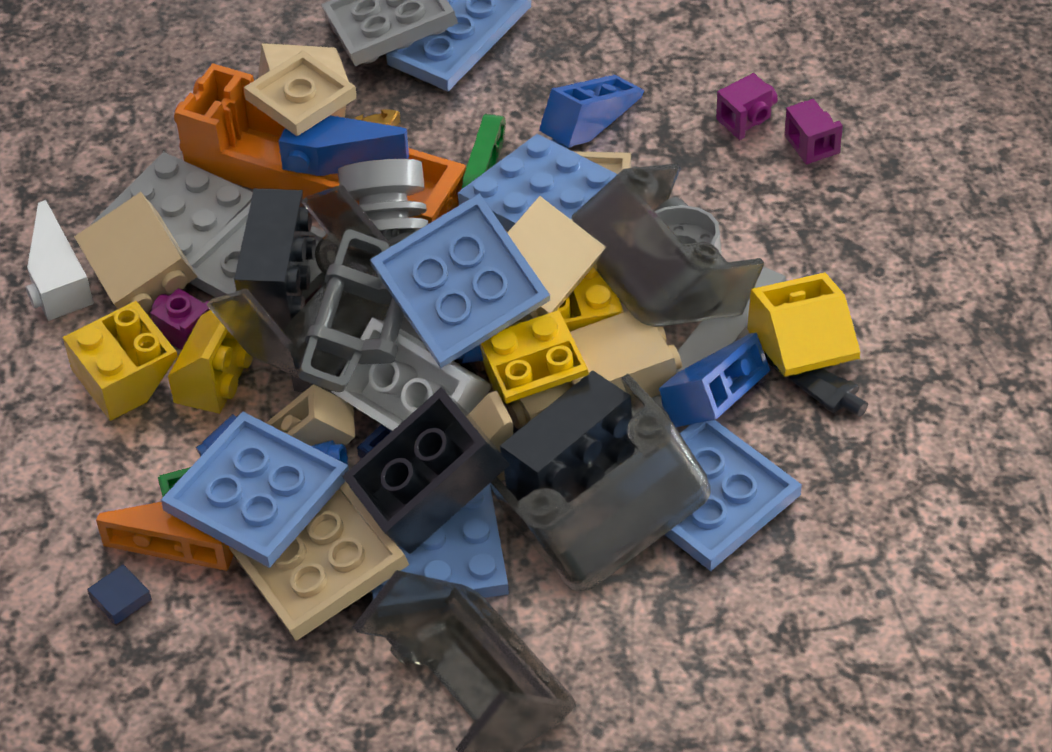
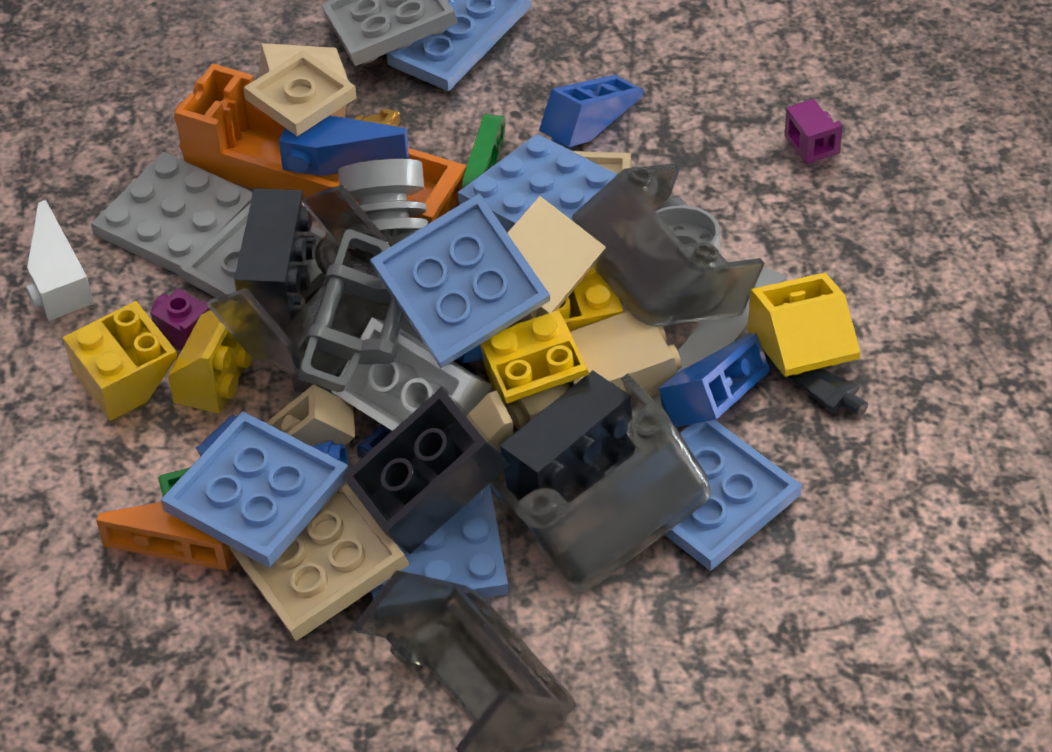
tan brick [74,192,198,314] -> none
dark blue tile [87,564,152,625] -> none
magenta brick [716,73,778,141] -> none

